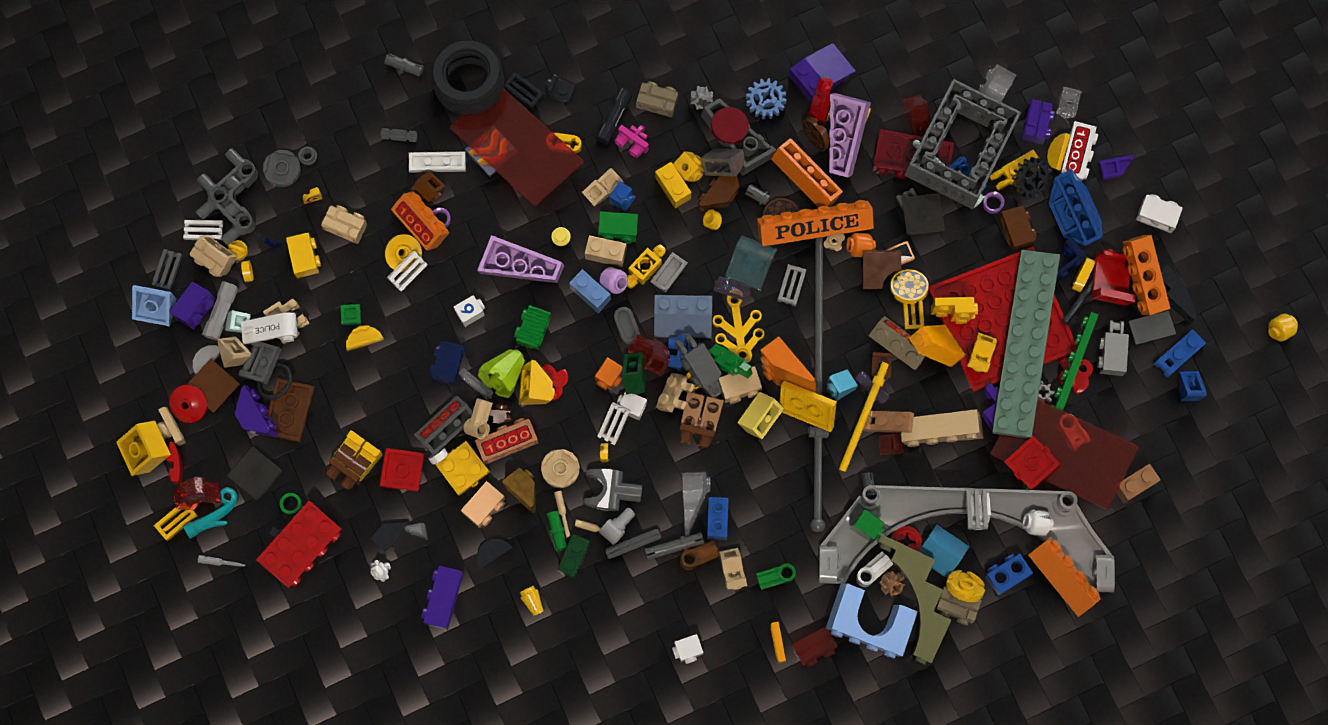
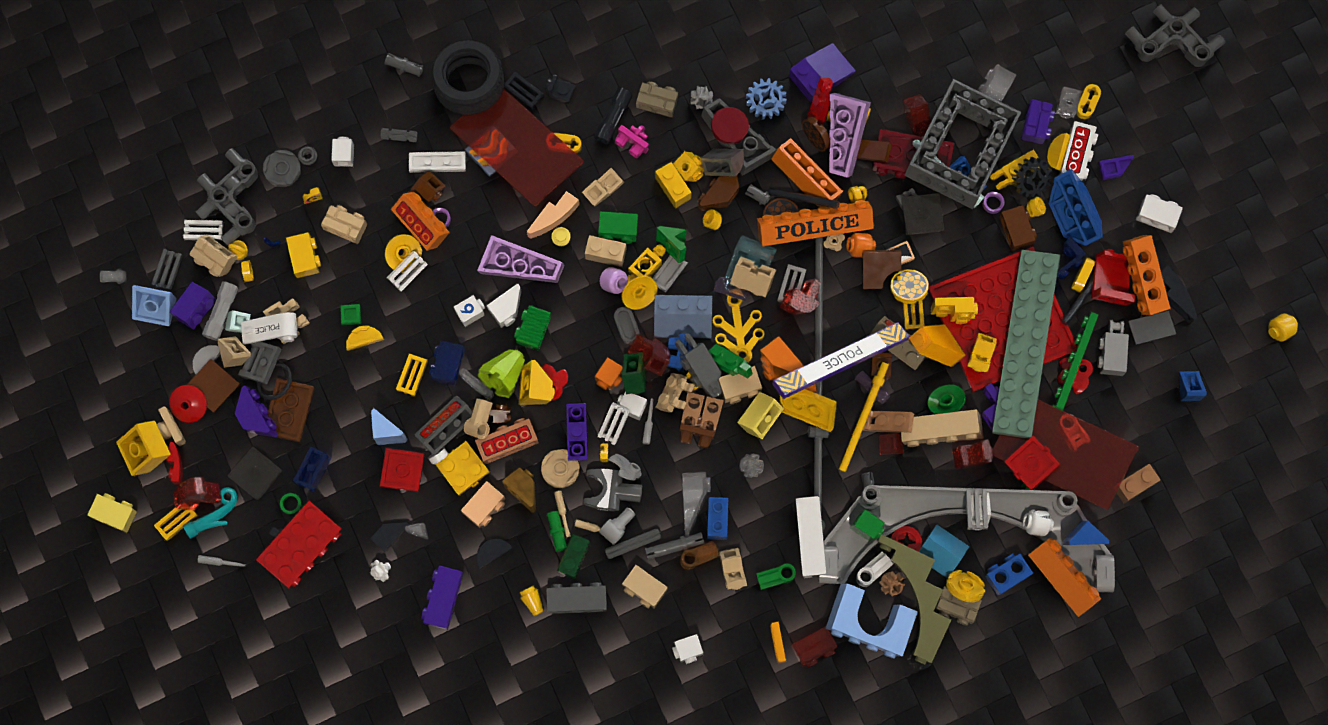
hips [325,430,382,491] -> none
medium blue brick [569,269,611,313] -> none
blue brick [609,181,636,212] -> none
medium azure slope [826,369,858,401] -> none
light grey gear [1037,381,1055,406] -> none
blue plate [1154,329,1206,378] -> none
none -> light yellow brick [88,493,137,533]
none -> clear pin [100,269,126,284]
none -> clear blue brick [293,447,331,493]
none -> white brick [332,137,354,167]
none -> light blue slope [371,409,408,445]
none -> yellow tile [396,354,428,397]
none -> white slope [487,284,521,328]
none -> light nougat slope [527,191,579,238]
none -> dark grey brick [547,583,607,614]
none -> dark purple slope [566,403,588,461]
none -> light grey plate [608,454,642,480]
none -> yellow dish [622,276,658,310]
none -> tan brick [622,565,668,609]
none -> light grey piece [642,398,654,445]
none -> green slope [656,226,686,263]
none -> tan brick [730,257,776,297]
none -> clear gear [740,454,764,478]
none -> black bar [769,188,840,209]
none -> tile [772,322,909,399]
none -> clear red brick [780,279,821,315]
none -> white panel [796,496,826,578]
none -> yellow tile [848,186,867,203]
none -> reddish brown tile [857,139,892,162]
none -> green dish [928,385,966,414]
none -> clear red brick [952,440,993,469]
none -> yellow tile [1026,197,1046,217]
none -> blue slope [1062,521,1109,545]
none -> yellow beam [1076,84,1101,119]
none -> dark grey pin [1125,4,1225,67]

